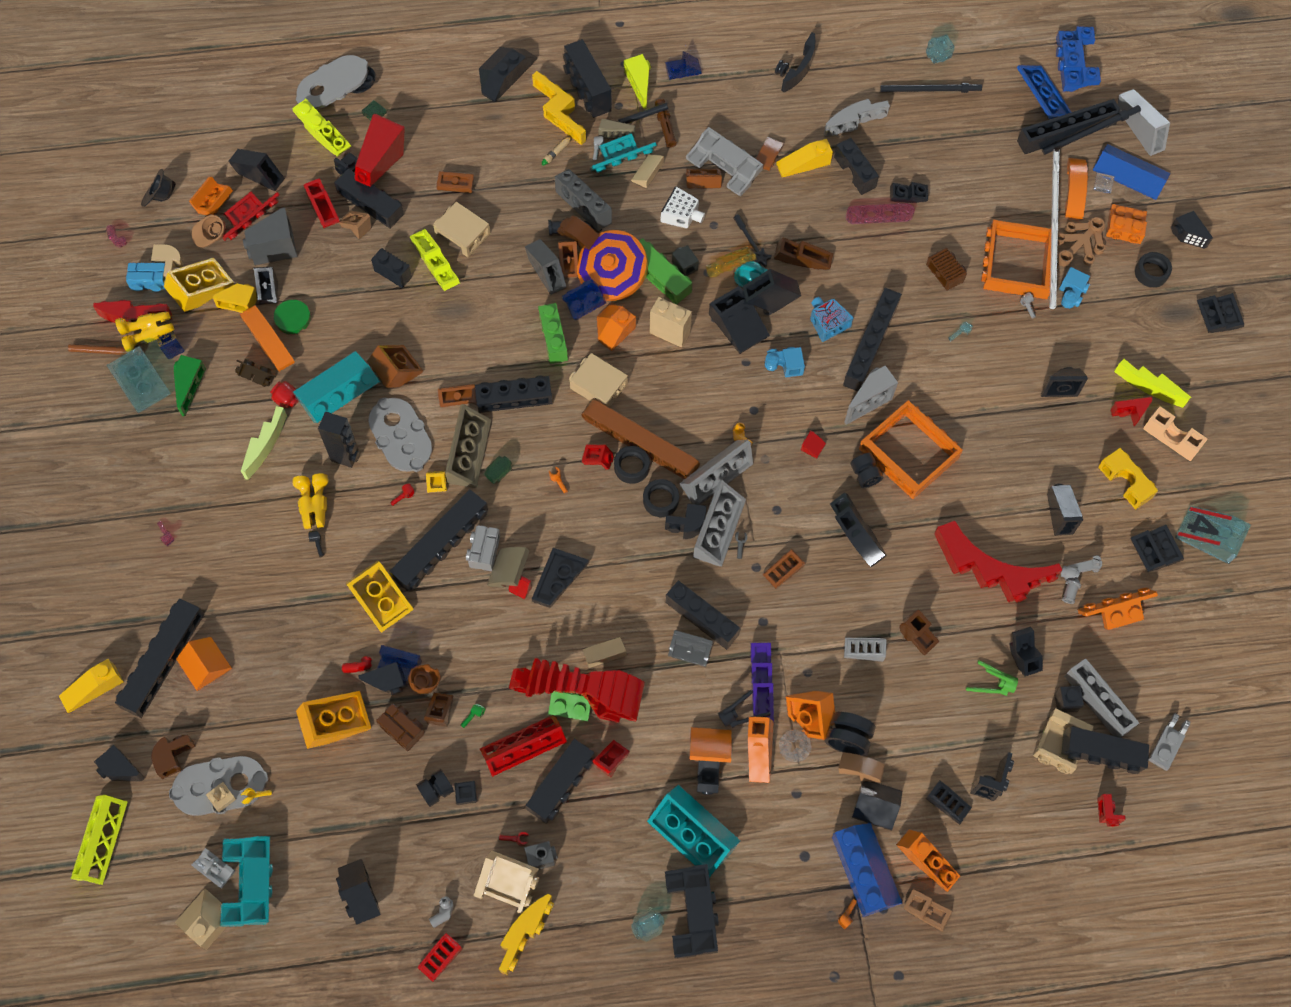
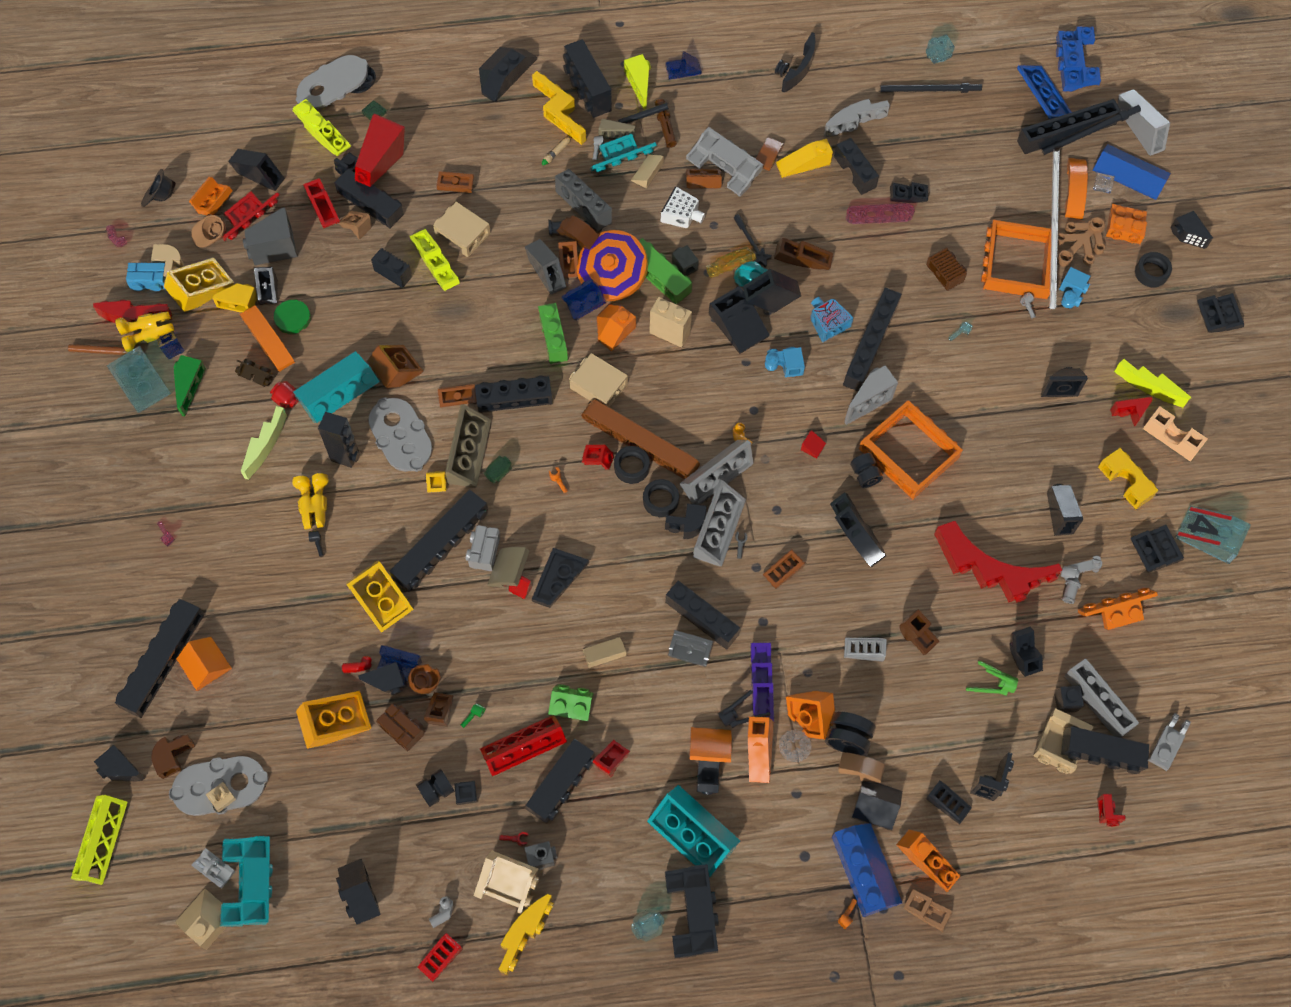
yellow slope [59,659,124,713] -> none
yellow hand [240,788,272,804] -> none
red hand [390,483,414,506] -> none
red piece [509,658,645,723] -> none

